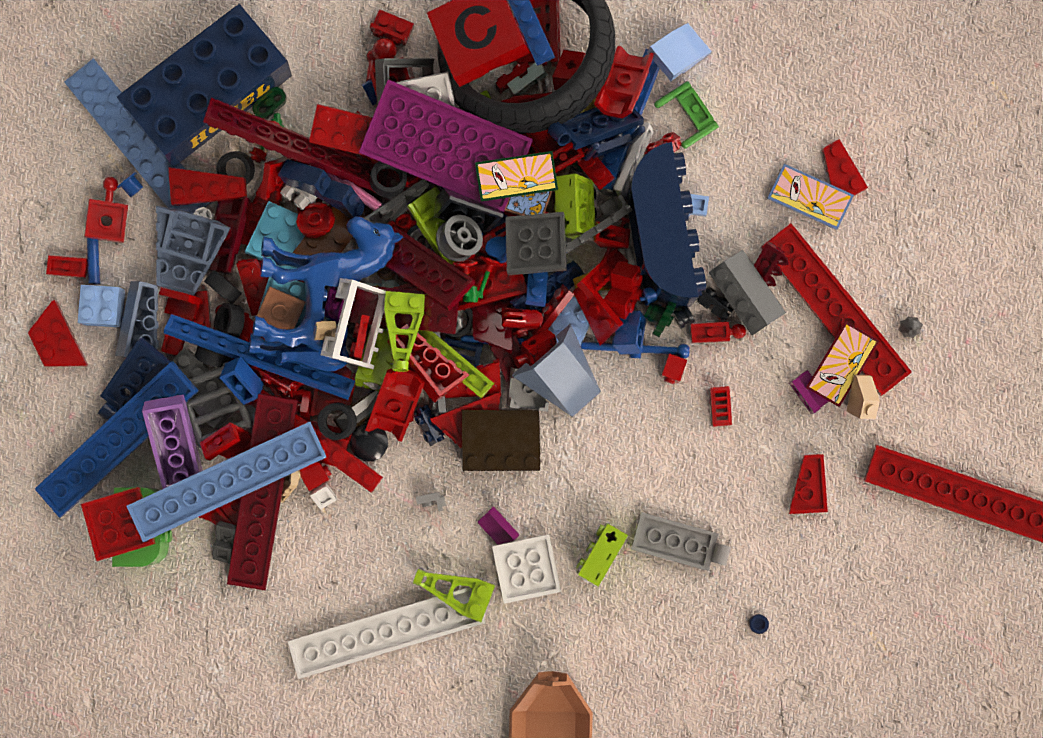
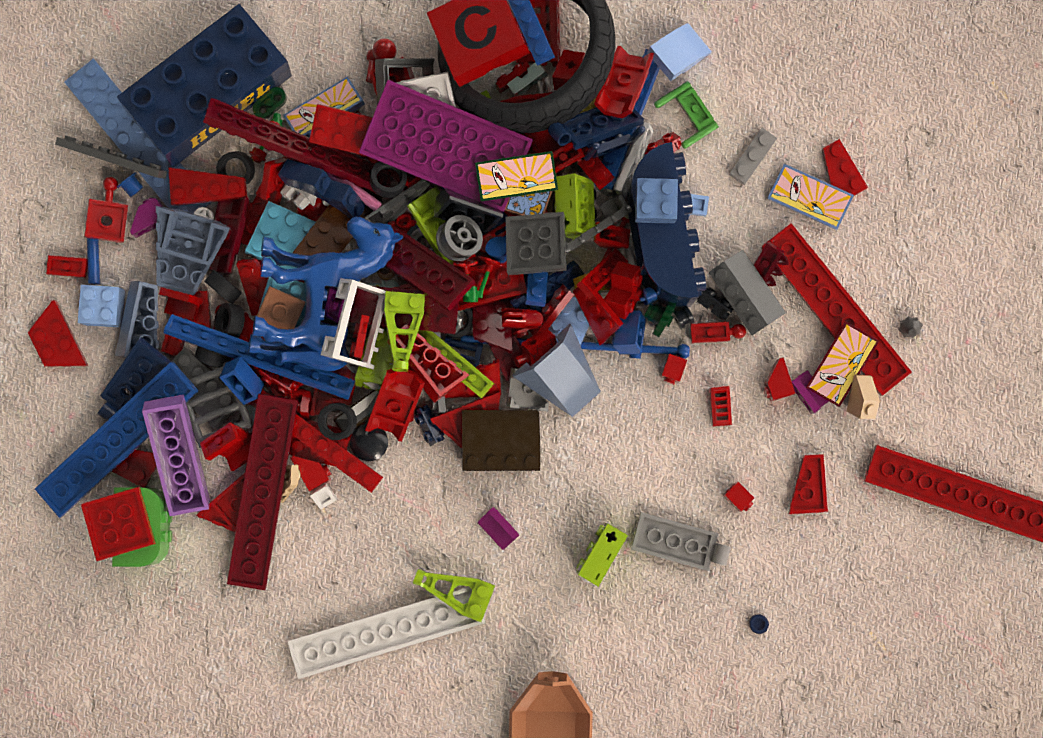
medium blue plate [127,422,326,542] -> none
dark grey slope [213,521,237,564] -> none
red tile [296,203,335,238] -> none
tan plate [314,321,337,340] -> none
blue piece [361,80,377,106] -> none
red bracket [370,9,414,46] -> none
light grey bracket [416,492,446,512] -> none
white plate [492,534,561,604] -> none
none -> dark grey plate [55,135,167,179]
none -> red wing [112,450,157,488]
none -> magenta slope [130,197,163,238]
none -> tile [283,76,365,138]
none -> medium blue brick [635,178,678,223]
none -> red brick [723,481,754,512]
none -> light grey plate [729,128,777,185]
none -> red slope [763,357,795,402]

